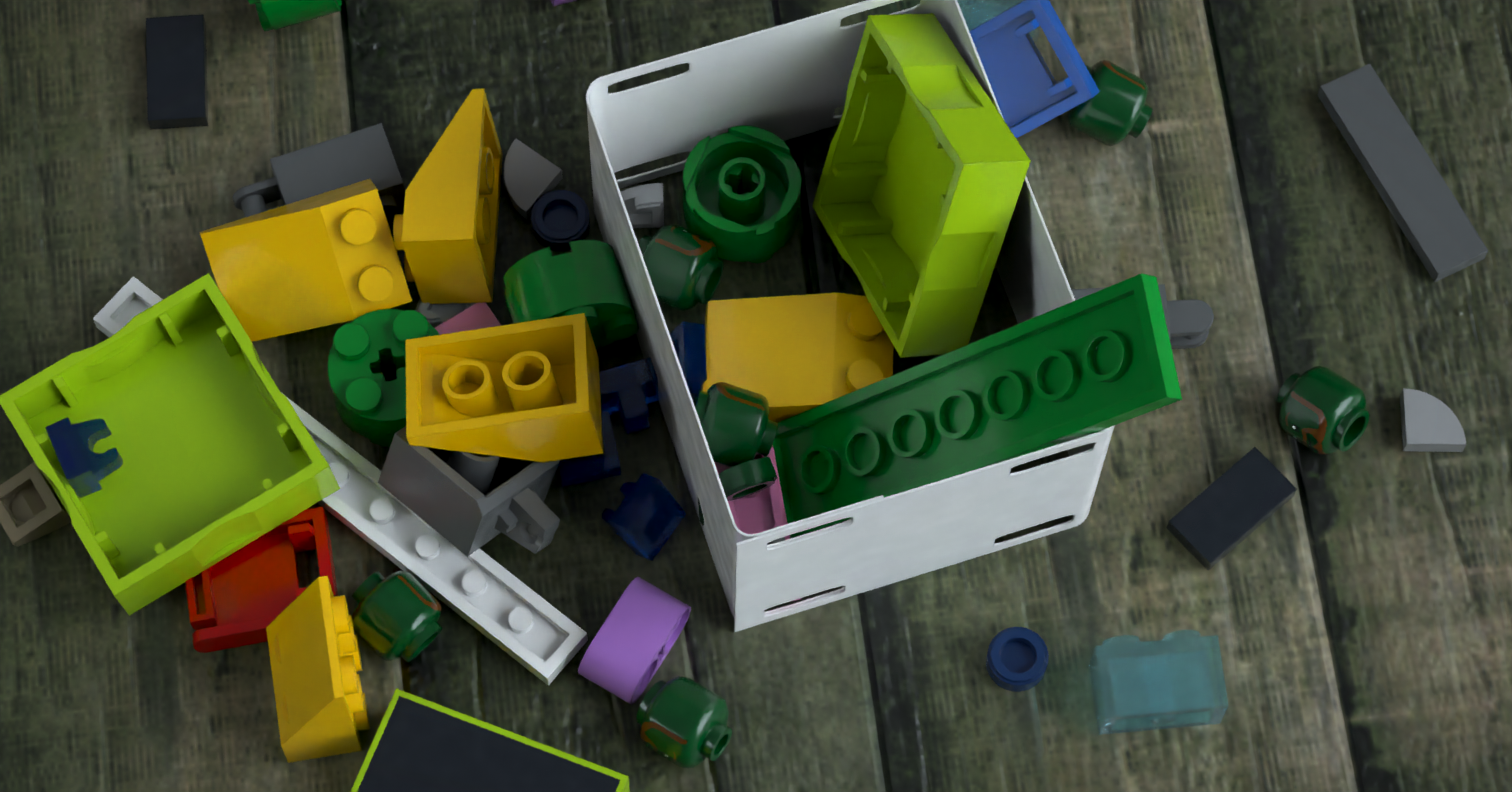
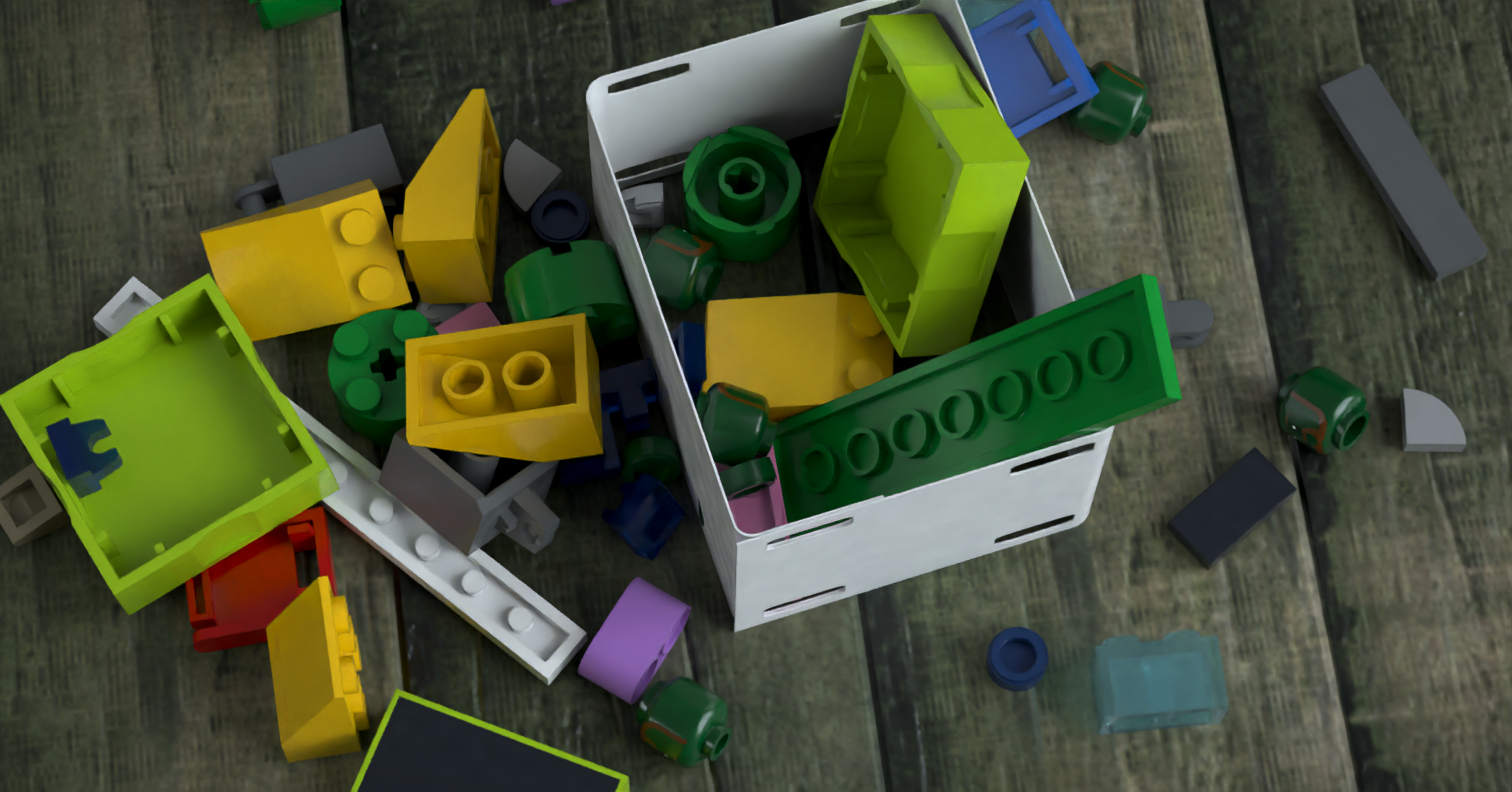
black tile [146,14,208,130] -> none
dark green head [351,570,442,662] -> none
none -> dark green tile [619,436,681,489]

